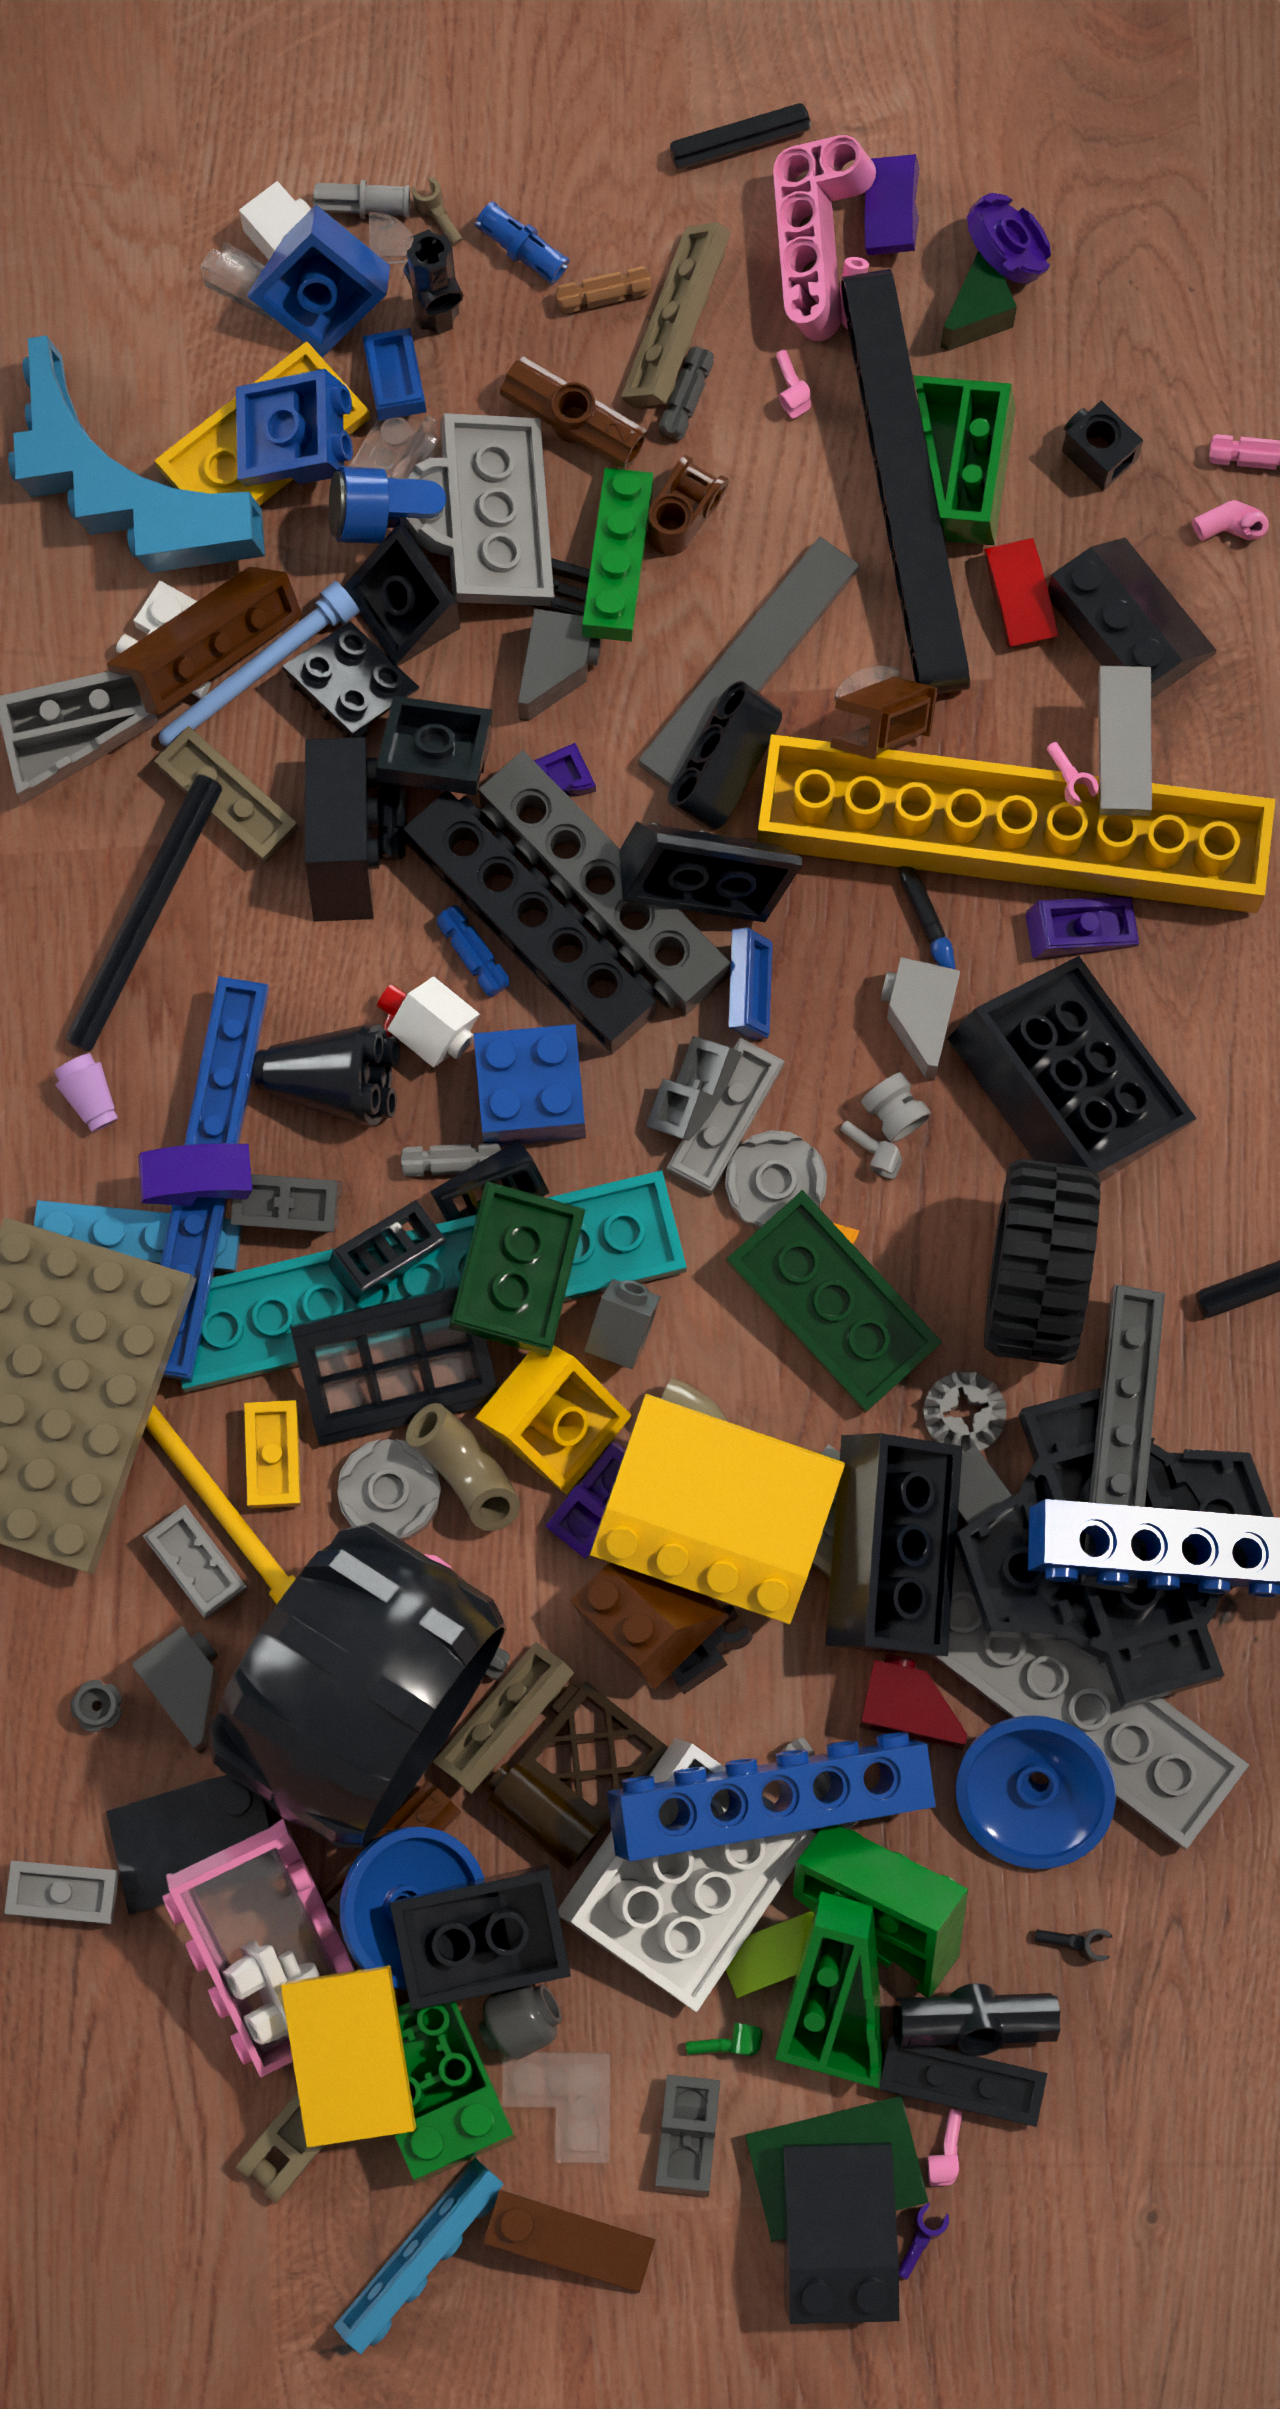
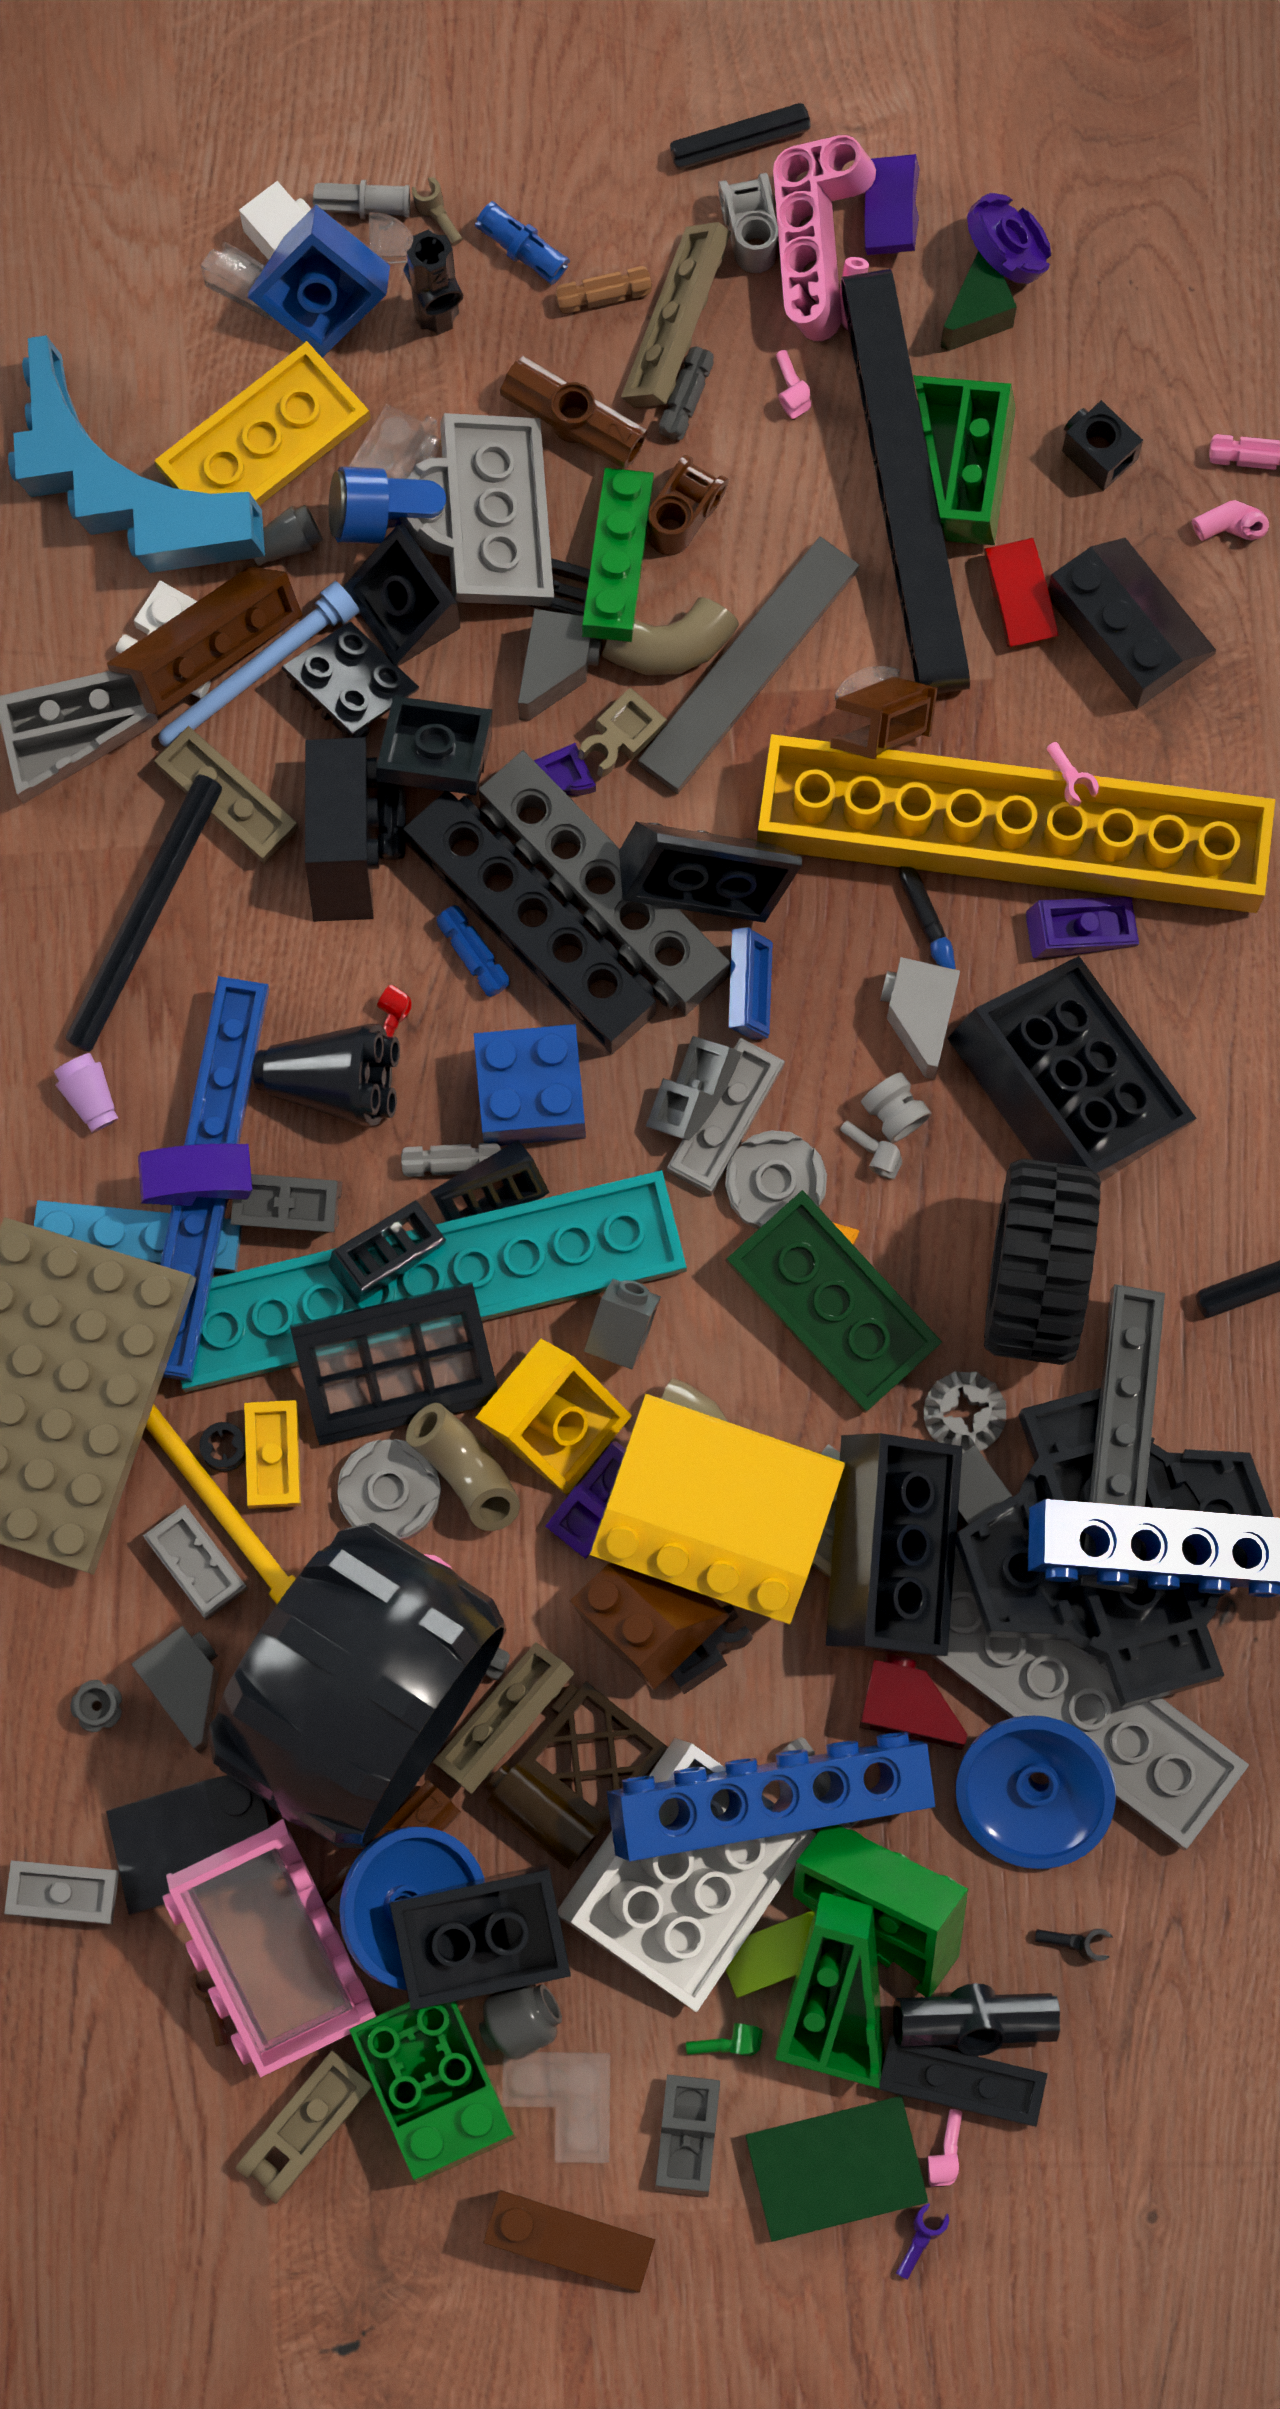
white hips [222,1940,319,2045] -> none
blue plate [236,369,353,486] -> none
yellow tile [281,1966,416,2148] -> none
dark azure plate [333,2158,504,2354] -> none
blue tile [362,328,427,421] -> none
white brick [387,976,480,1068] -> none
dark green tile [448,1181,586,1356] -> none
black beam [667,681,782,832] -> none
black slope [783,2142,899,2324] -> none
light grey tile [1098,666,1152,816] -> none
none -> reddish brown hand [191,1973,229,2047]
none -> black bush [199,1422,246,1472]
none -> dark grey cone [253,505,323,566]
none -> dark tan plate [578,687,667,777]
none -> dark tan cylinder [602,597,739,676]
none -> light grey piece [718,173,778,273]

